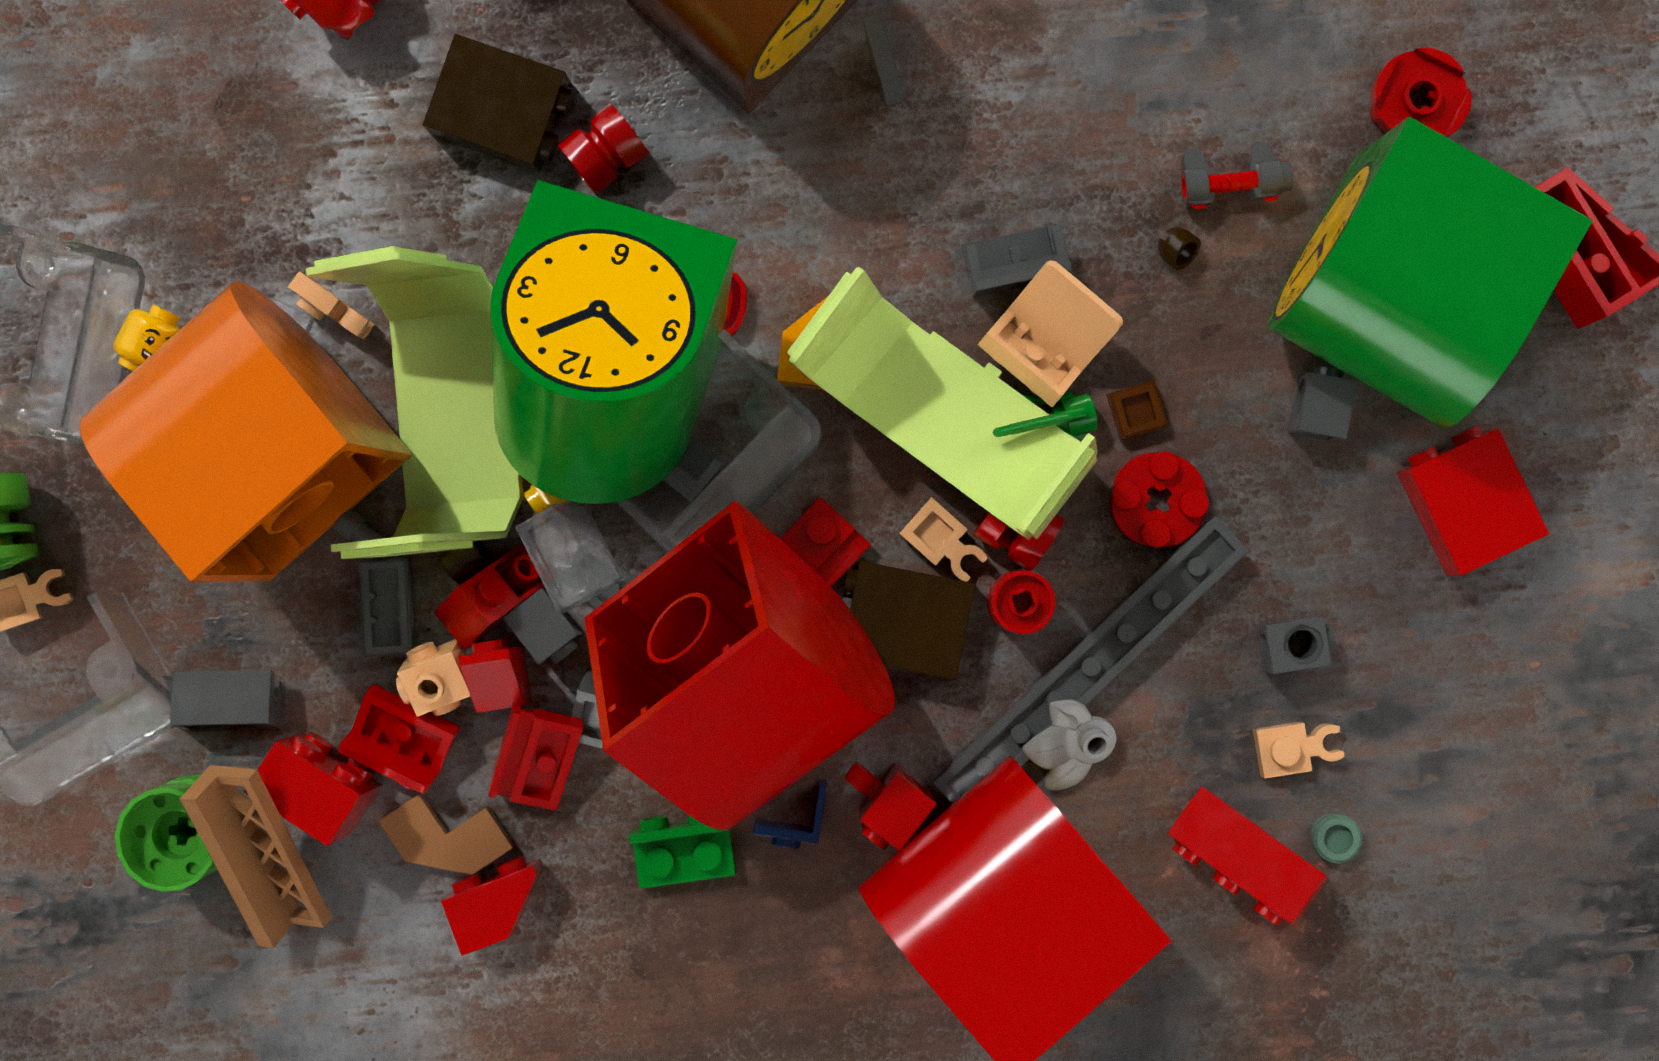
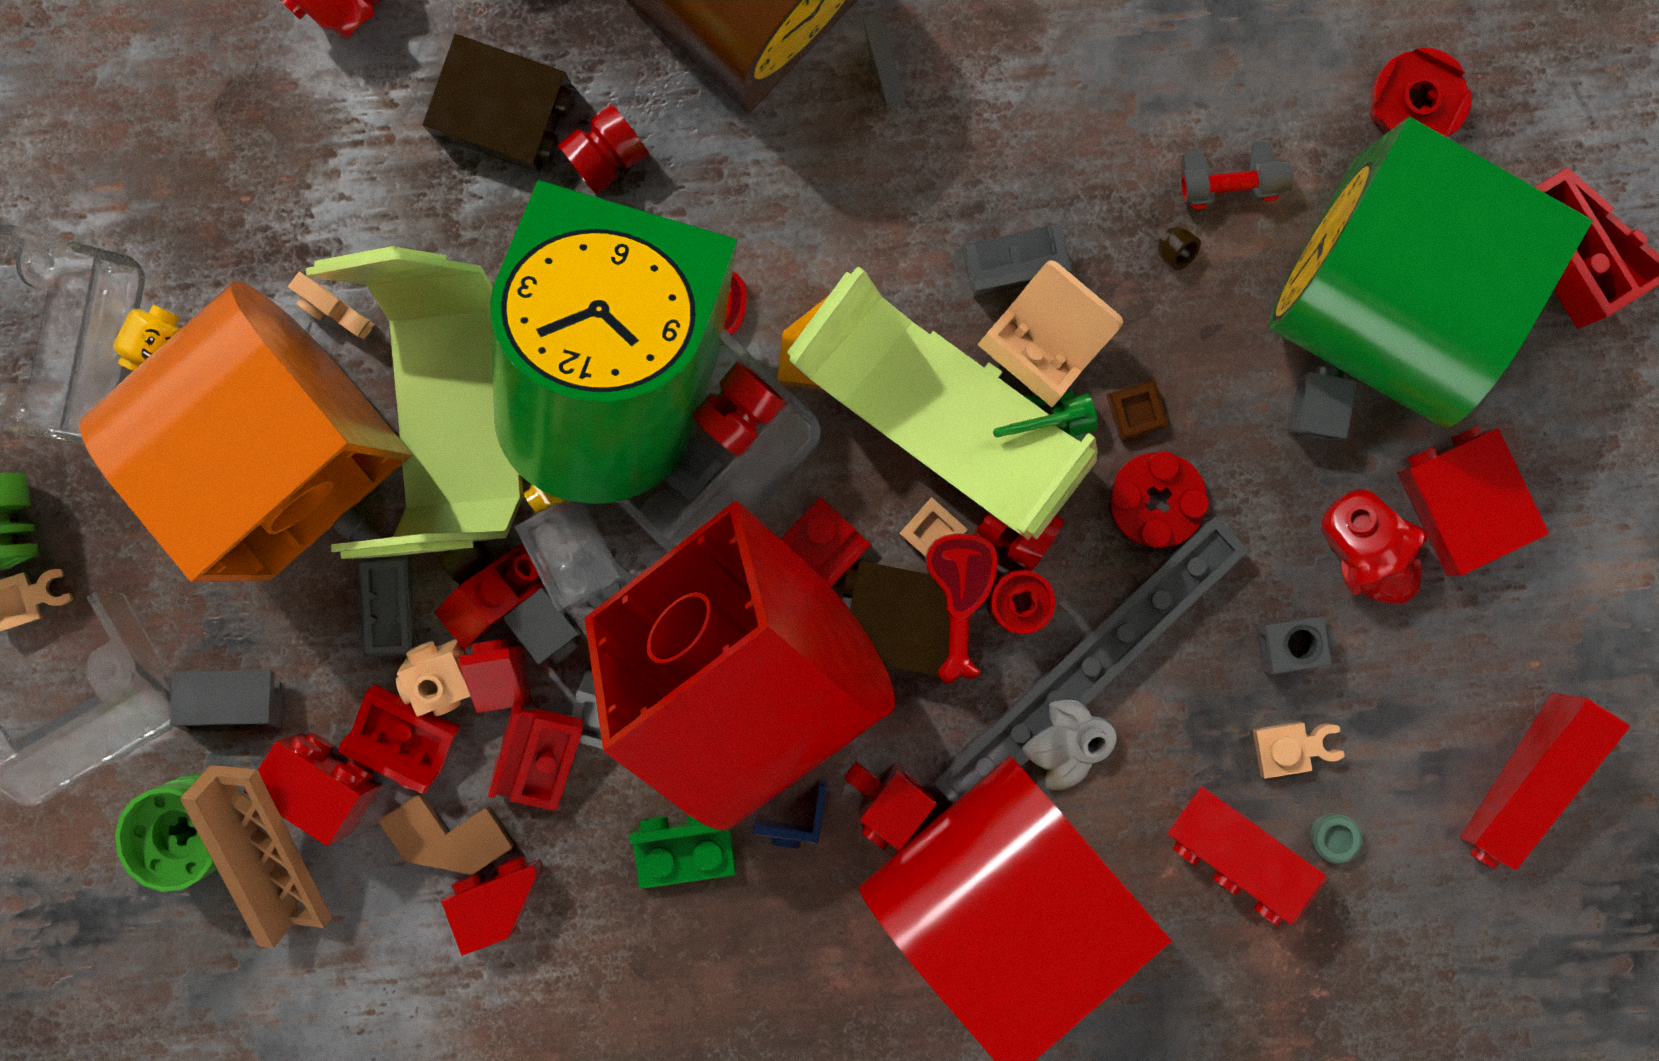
none -> red wheel [691,361,787,457]
none -> red piece [925,533,998,684]
none -> red head [1321,488,1428,605]
none -> red slope [1459,692,1630,871]

